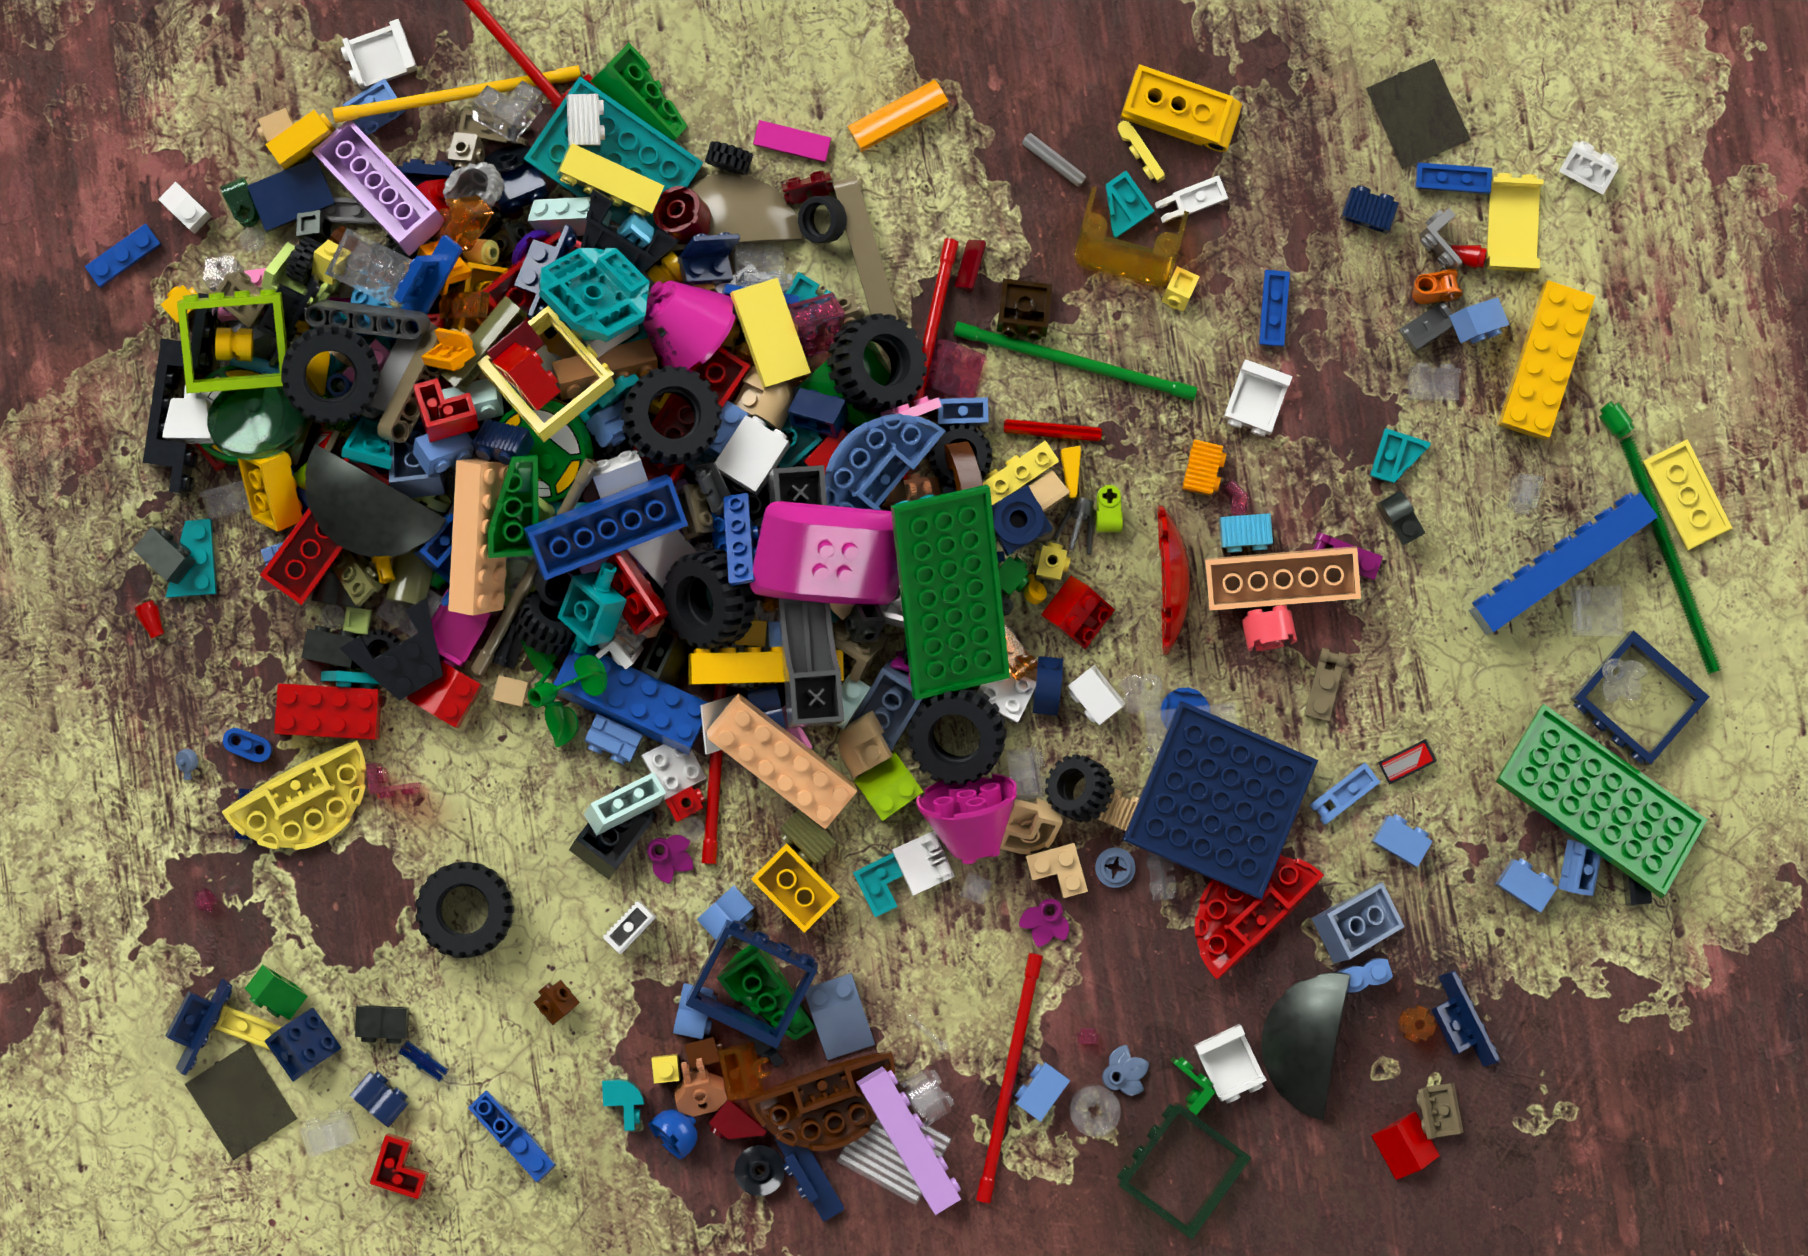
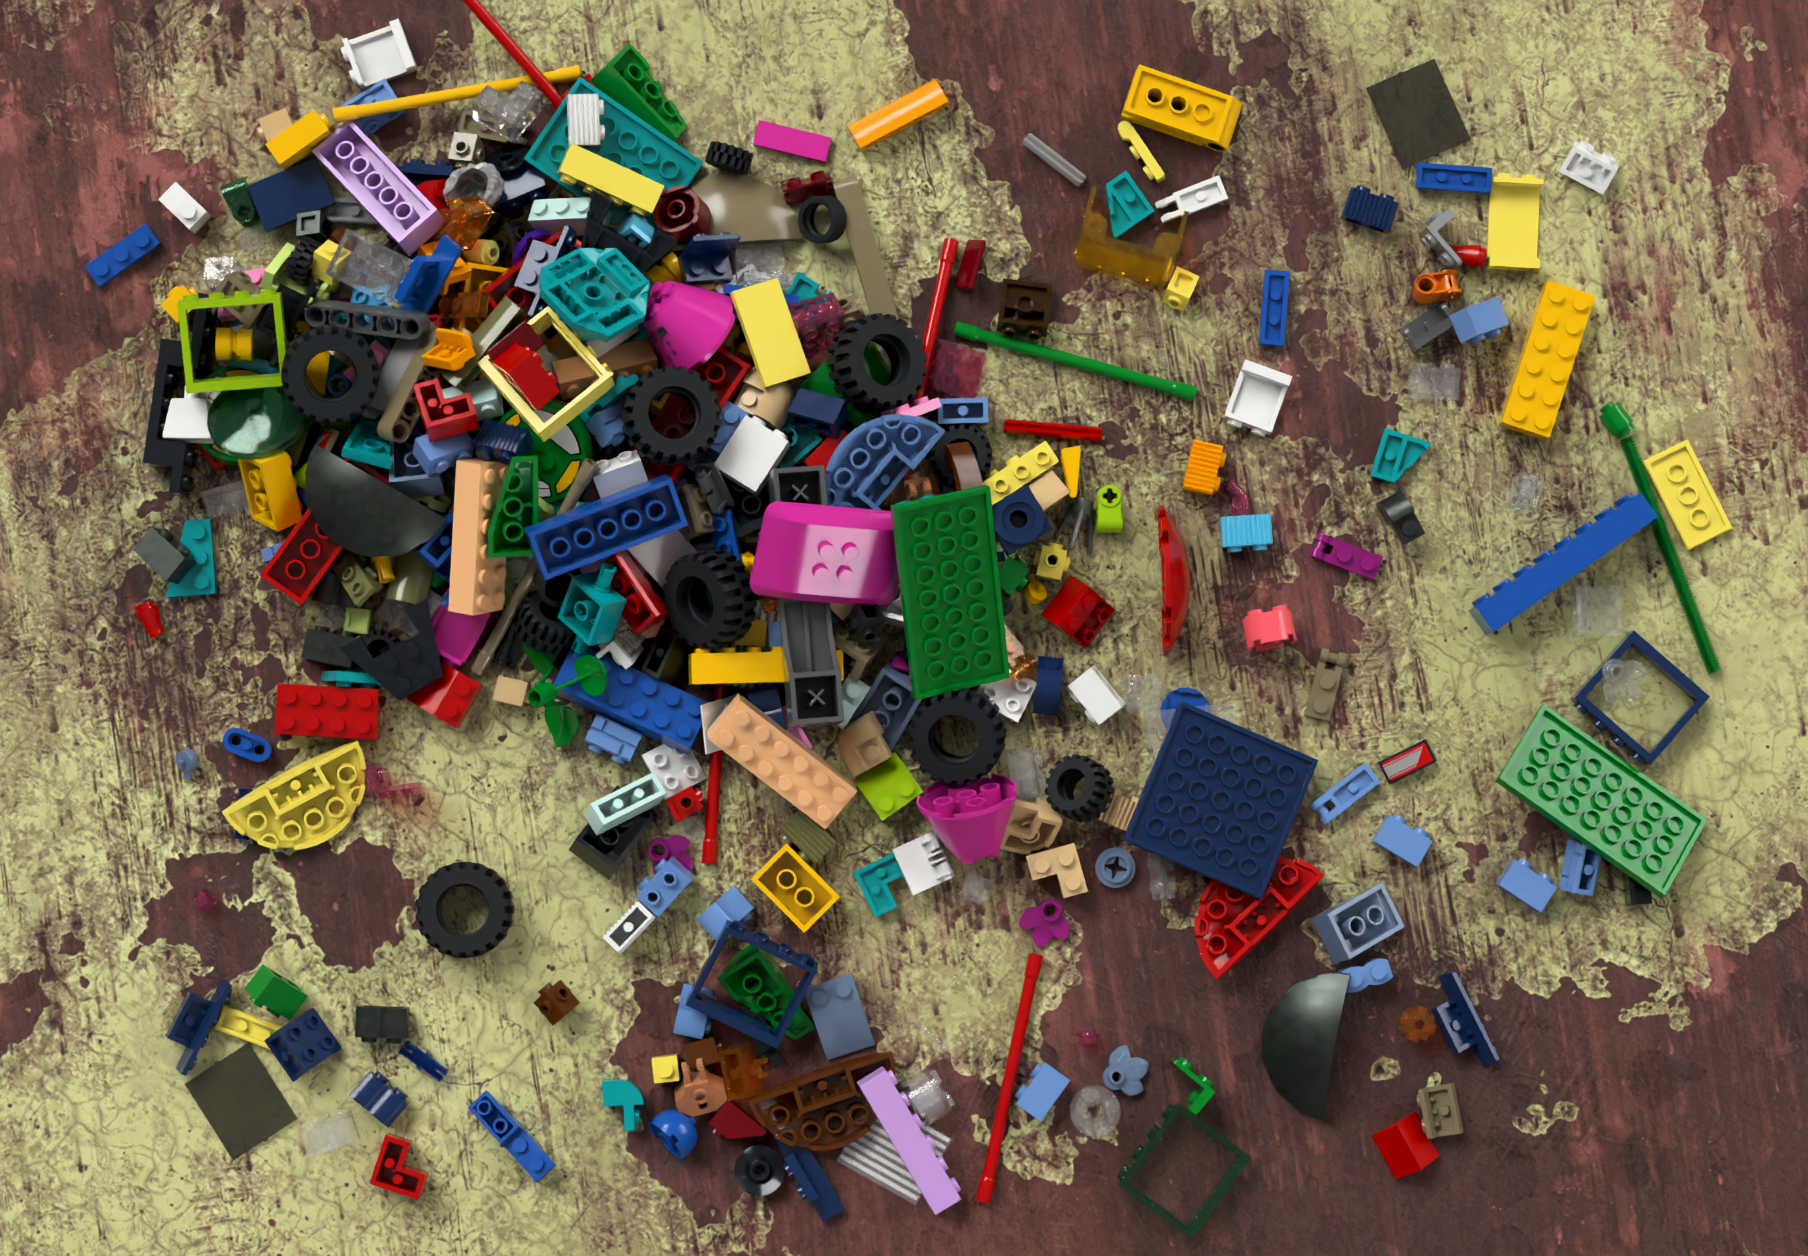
blue bracket [723,493,760,586] -> none
white panel [1194,1024,1267,1104] -> none
light nougat brick [1205,546,1361,611] -> none
none -> medium blue brick [636,856,694,917]

